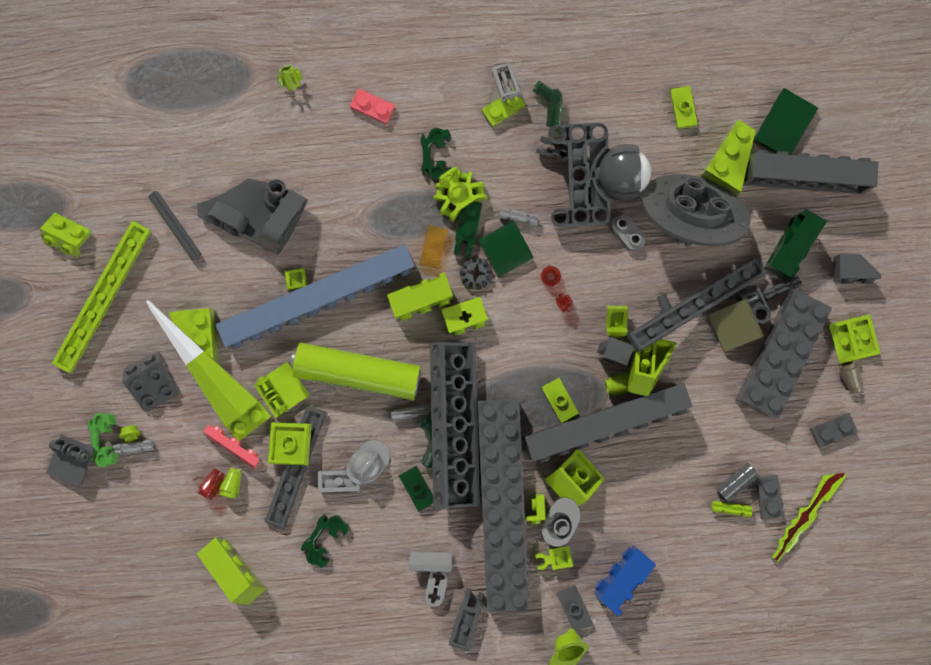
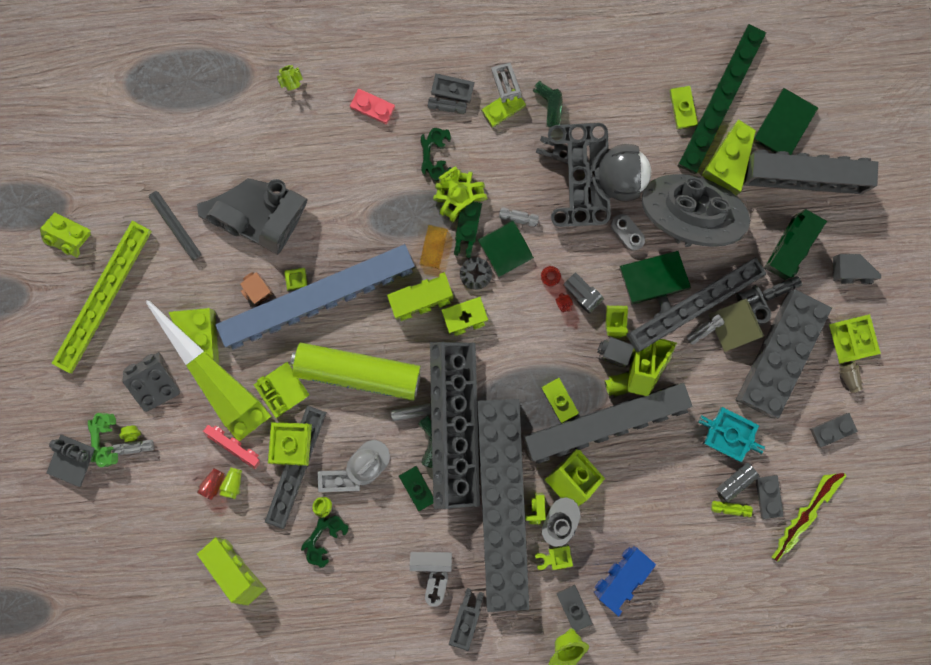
none -> nougat brick [240,272,274,306]
none -> lime plate [312,497,332,518]
none -> dark grey axle [427,97,467,114]
none -> dark grey plate [431,73,475,103]
none -> dark grey piece [563,272,604,314]
none -> dark green tile [619,251,691,305]
none -> dark green plate [677,24,767,174]
none -> light grey axle [686,315,725,344]
none -> teal plate [698,407,765,462]

